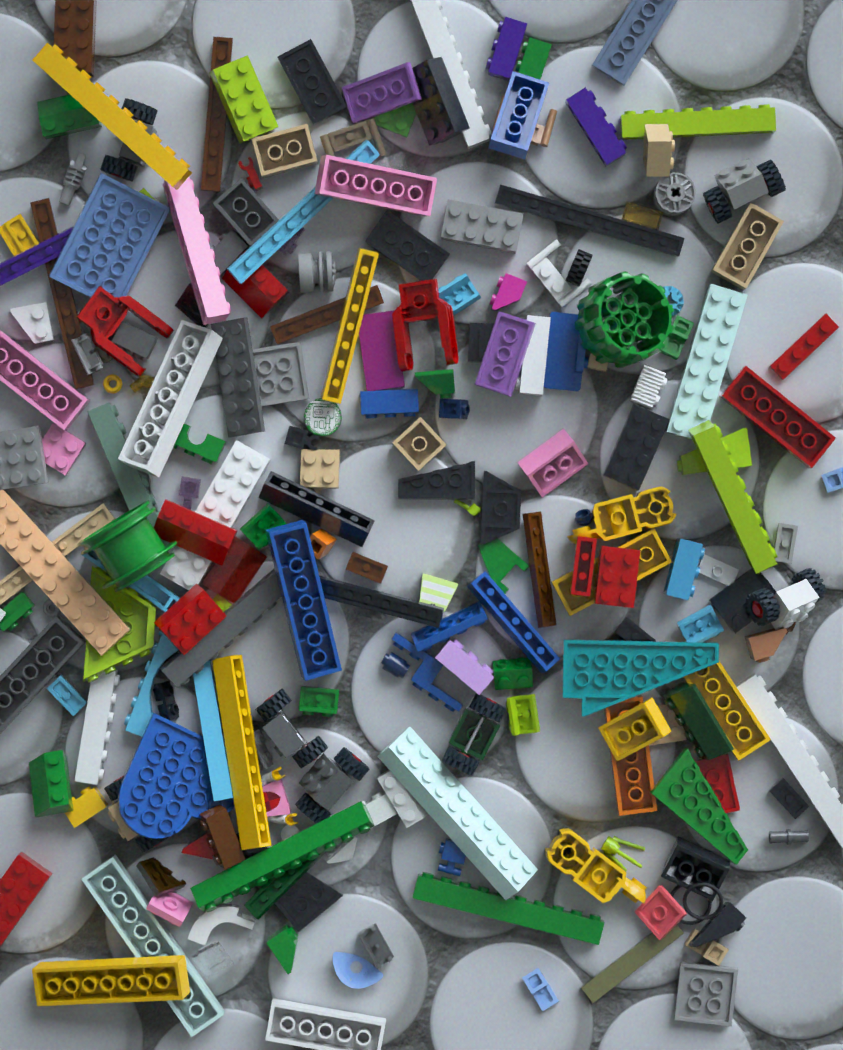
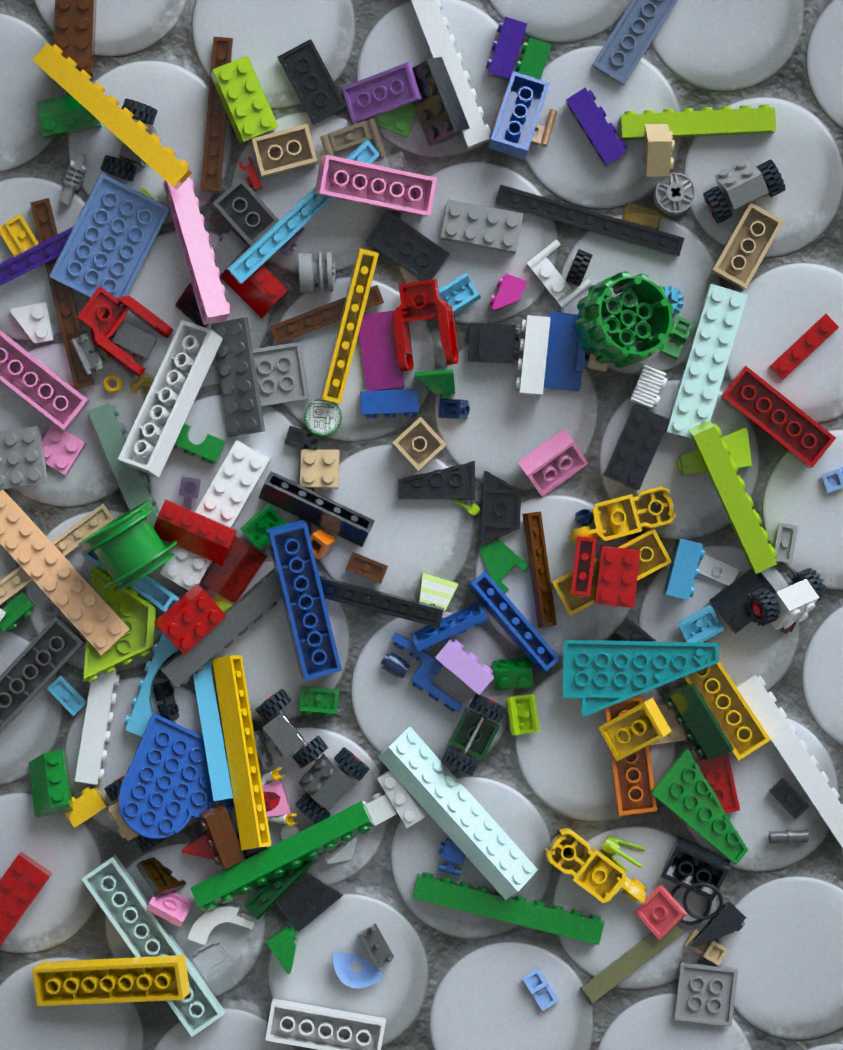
medium lavender tile [474,311,536,397] -> none
nougat slope [744,627,787,663] -> none

